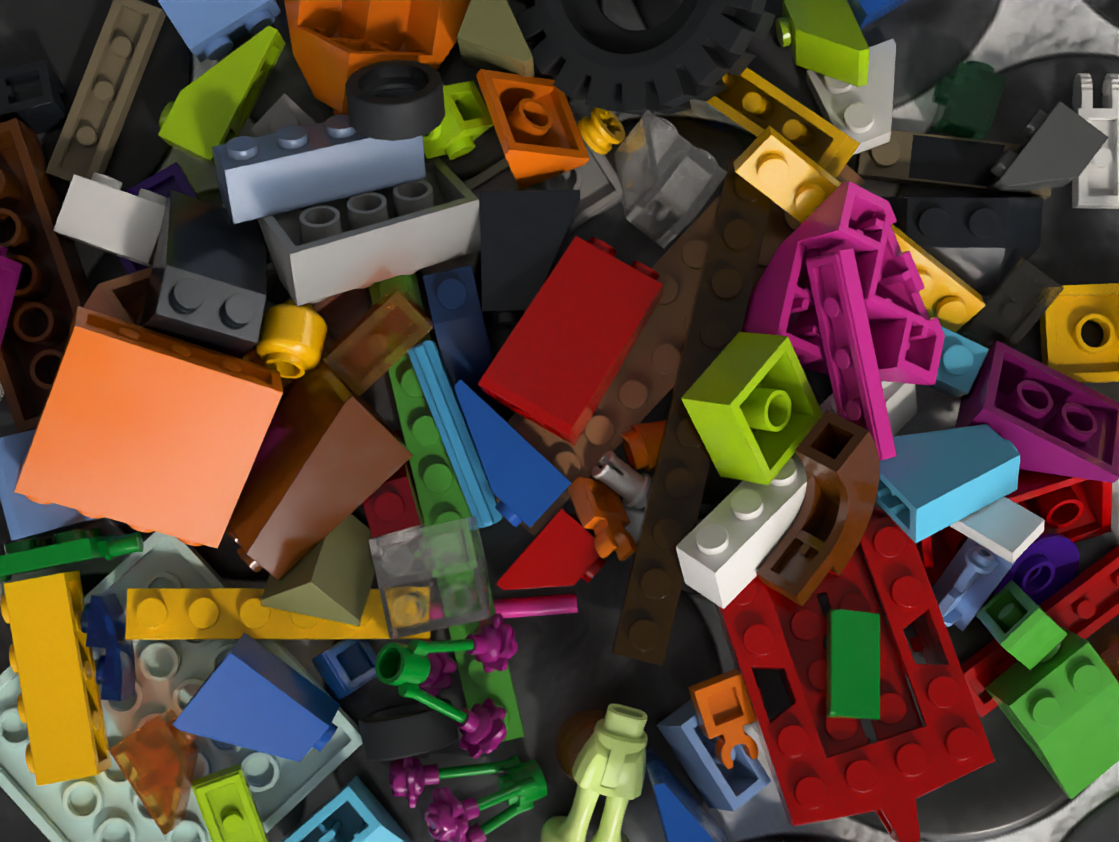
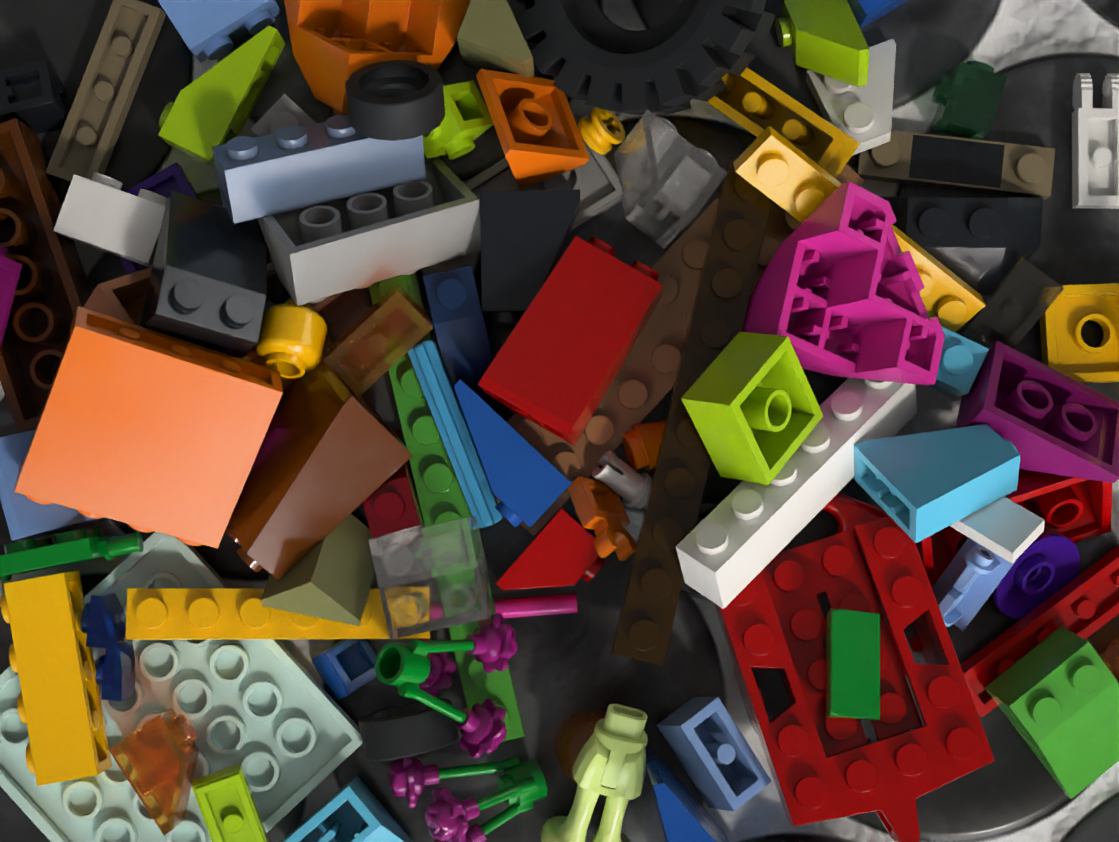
blue slope [172,632,341,762] -> none
orange plate [688,669,759,769] -> none
reddish brown arch [756,410,880,606] -> none
dark pink tile [806,248,897,460] -> none
bright green slope [976,580,1068,670] -> none
dark grey slope [987,101,1109,196] -> none

